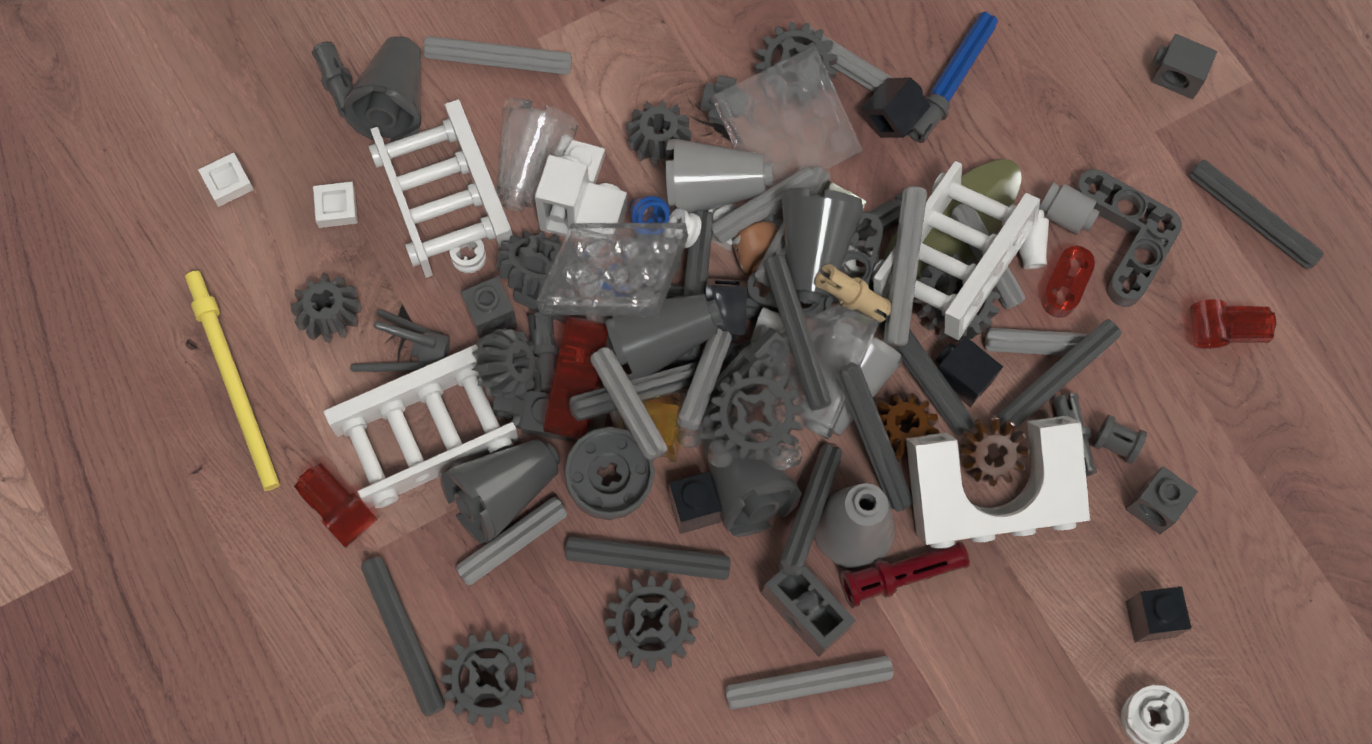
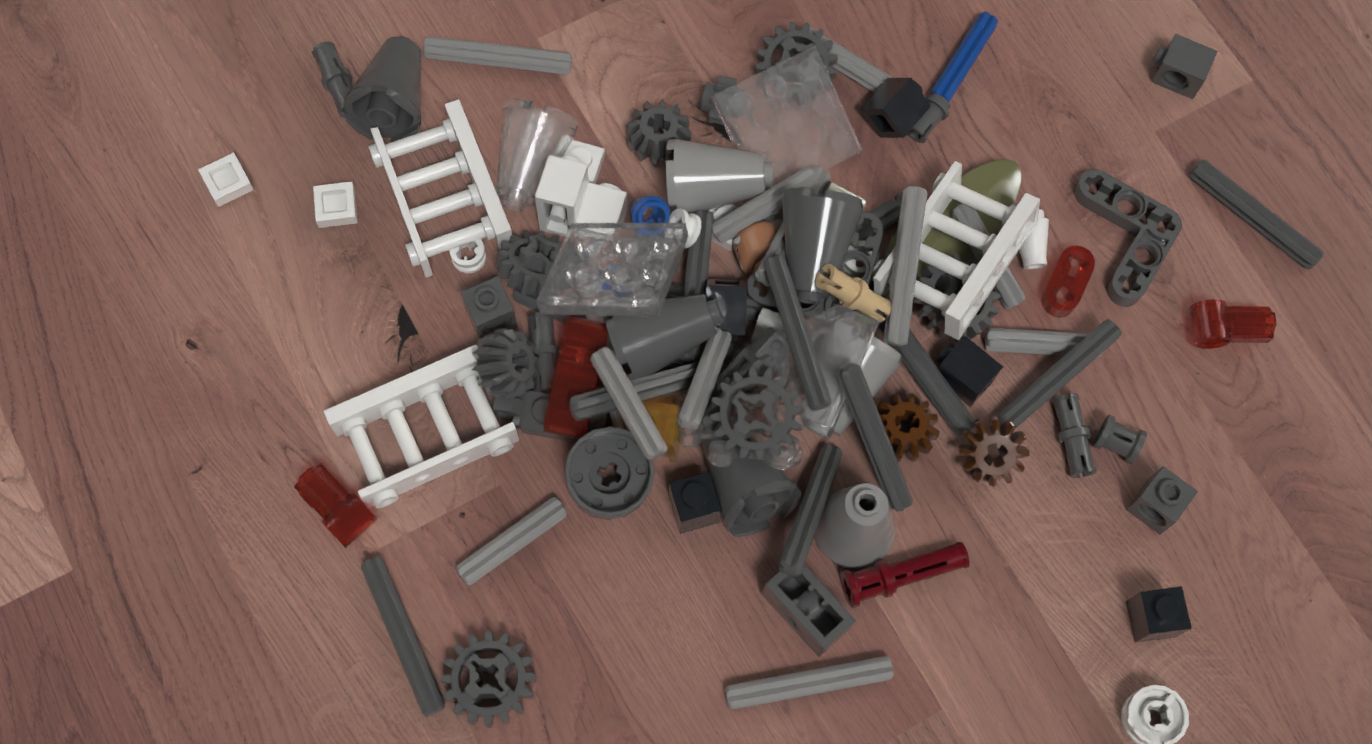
light yellow bar [185,271,280,491] -> none
dark grey gear [291,273,362,343] -> none
dark grey plant [350,309,450,372] -> none
dark grey cone [440,439,560,543] -> none
dark grey axle [565,536,731,580] -> none
dark grey gear [605,576,698,672] -> none
white arch [906,416,1090,548] -> none
light grey brick [1039,182,1100,235] -> none

